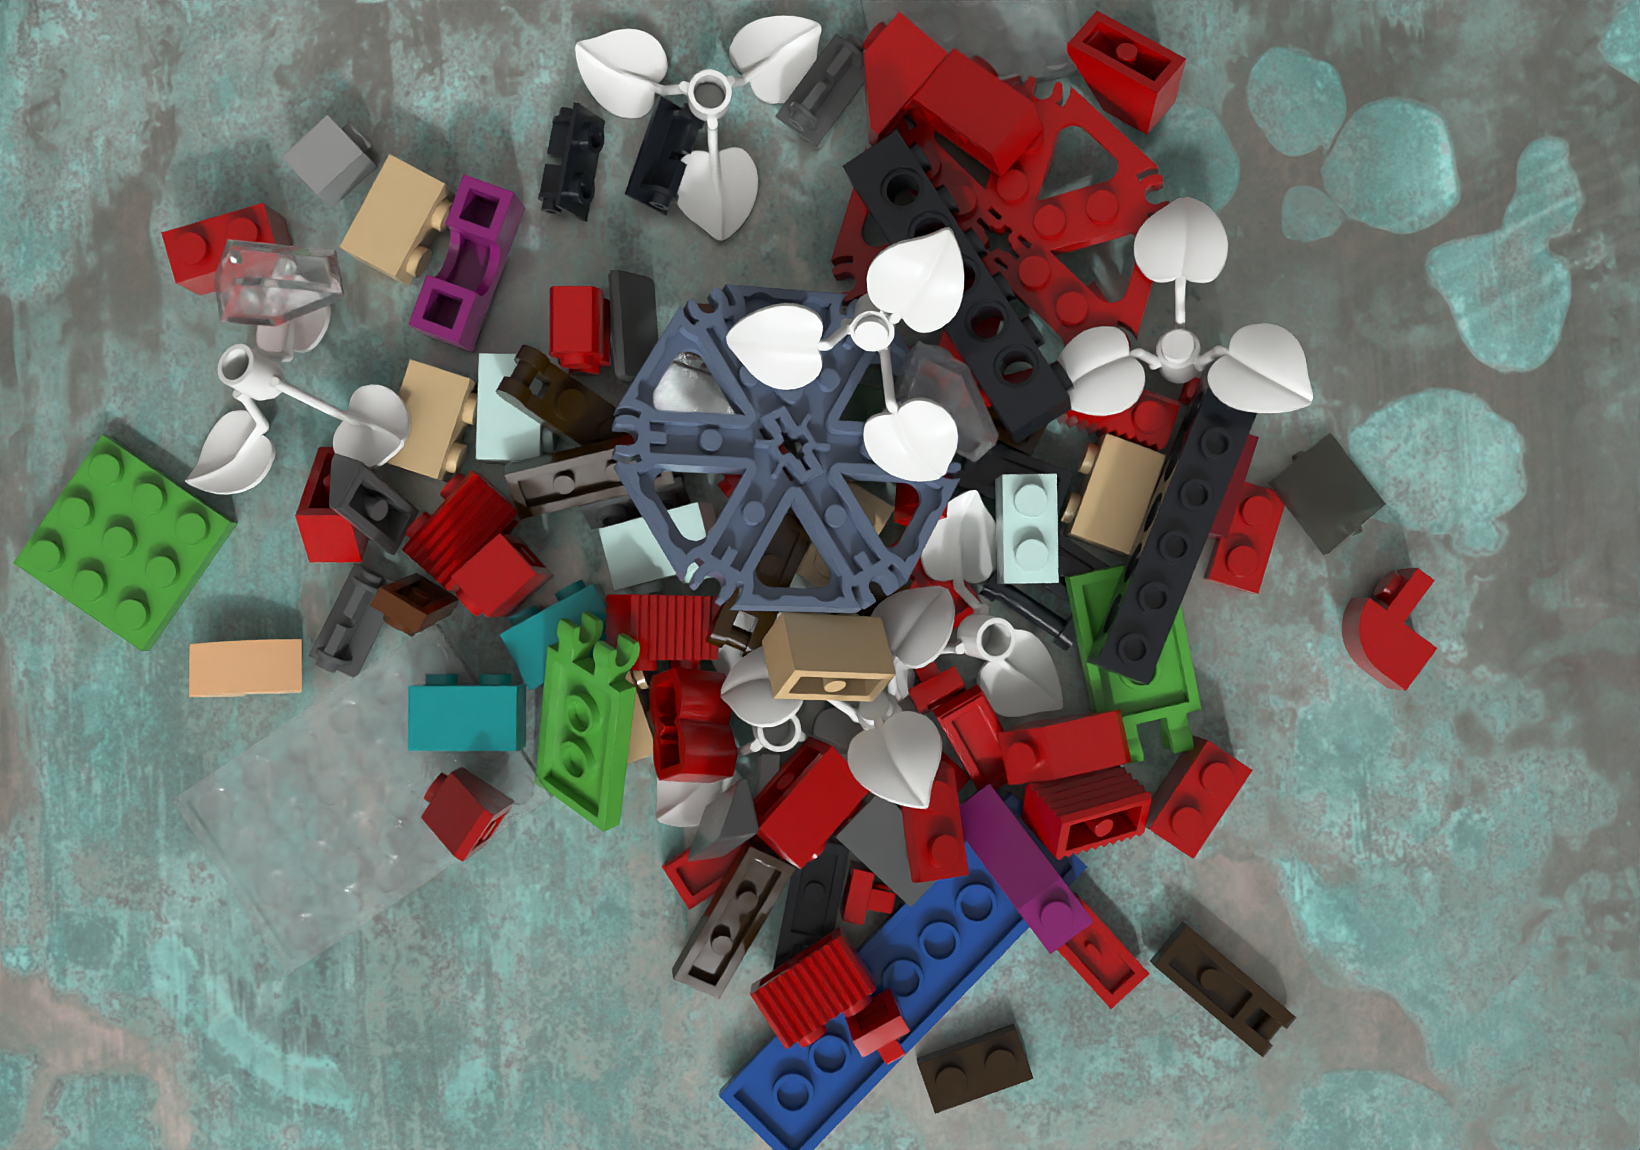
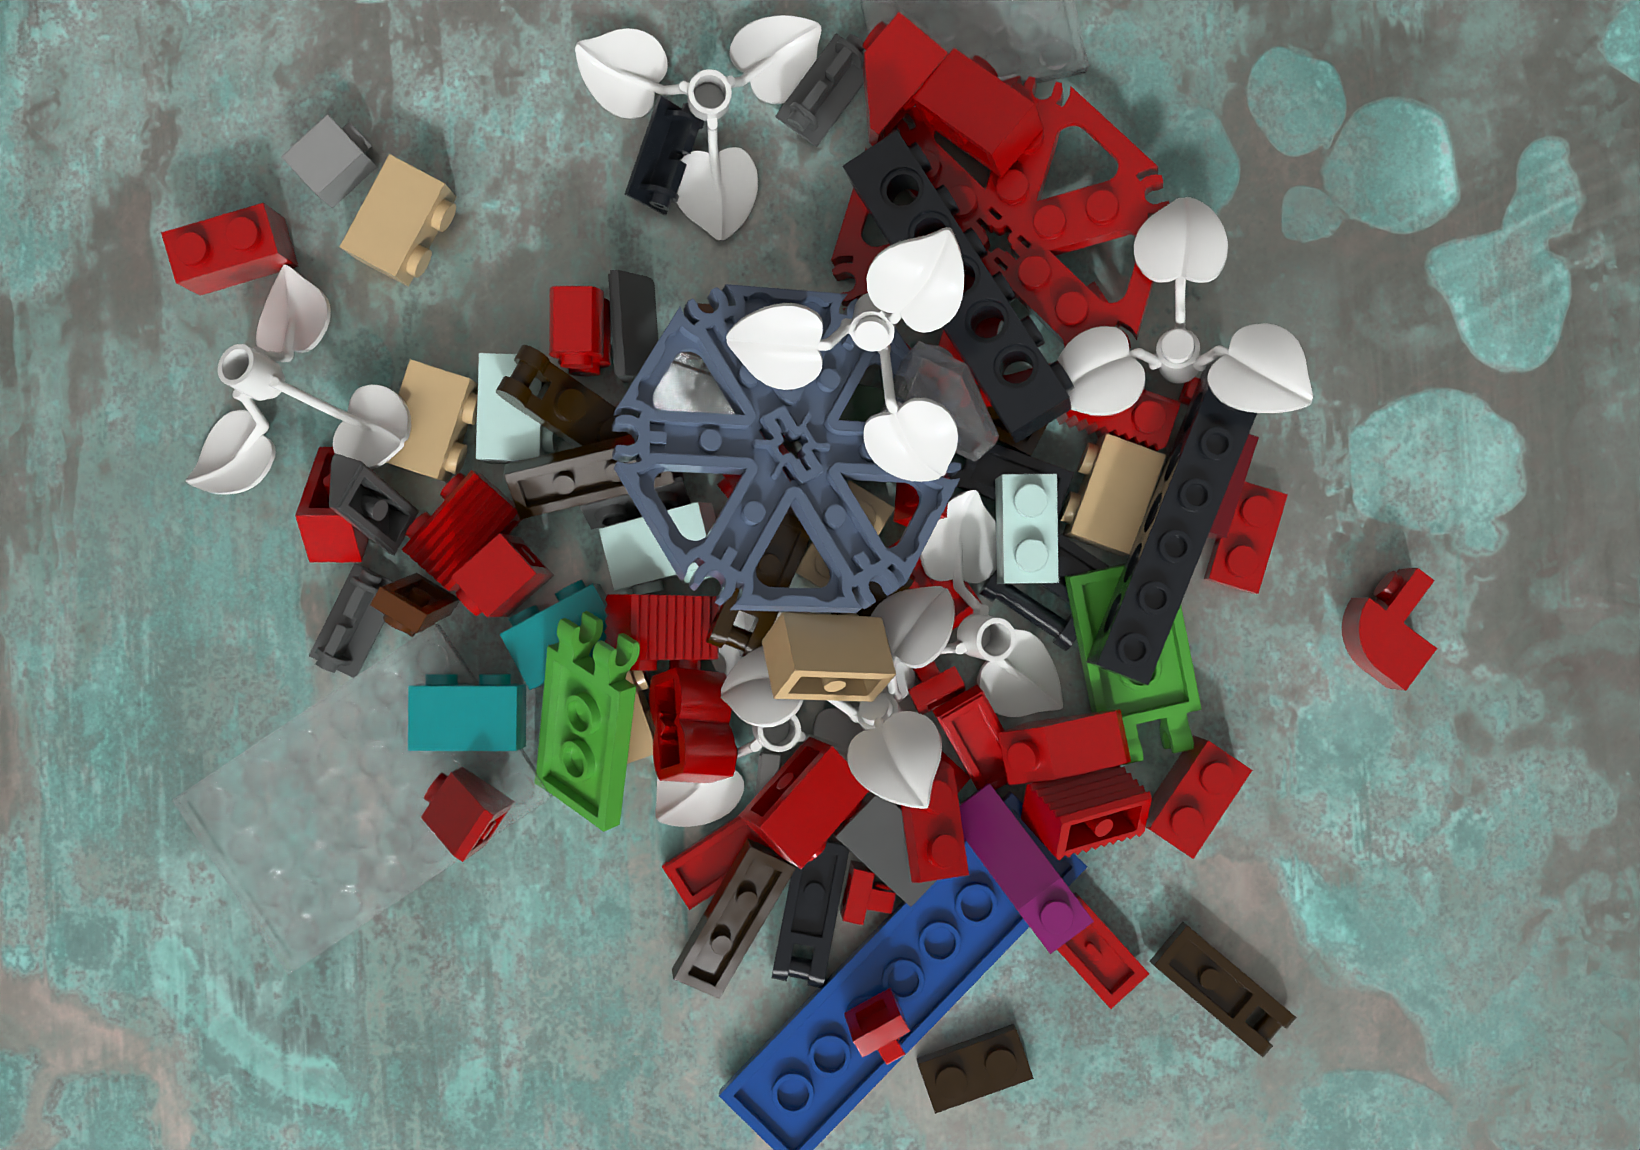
bright green plate [13,434,238,651] -> none
light nougat slope [189,639,302,697] -> none
clear slope [214,239,344,326] -> none
magenta arch [408,174,525,353] -> none
black hinge [538,102,605,221] -> none
dark grey slope [688,779,759,861] -> none
red brick [750,927,876,1049] -> none
red slope [1066,11,1186,135] -> none
clear smoke piece [1268,432,1386,555] -> none

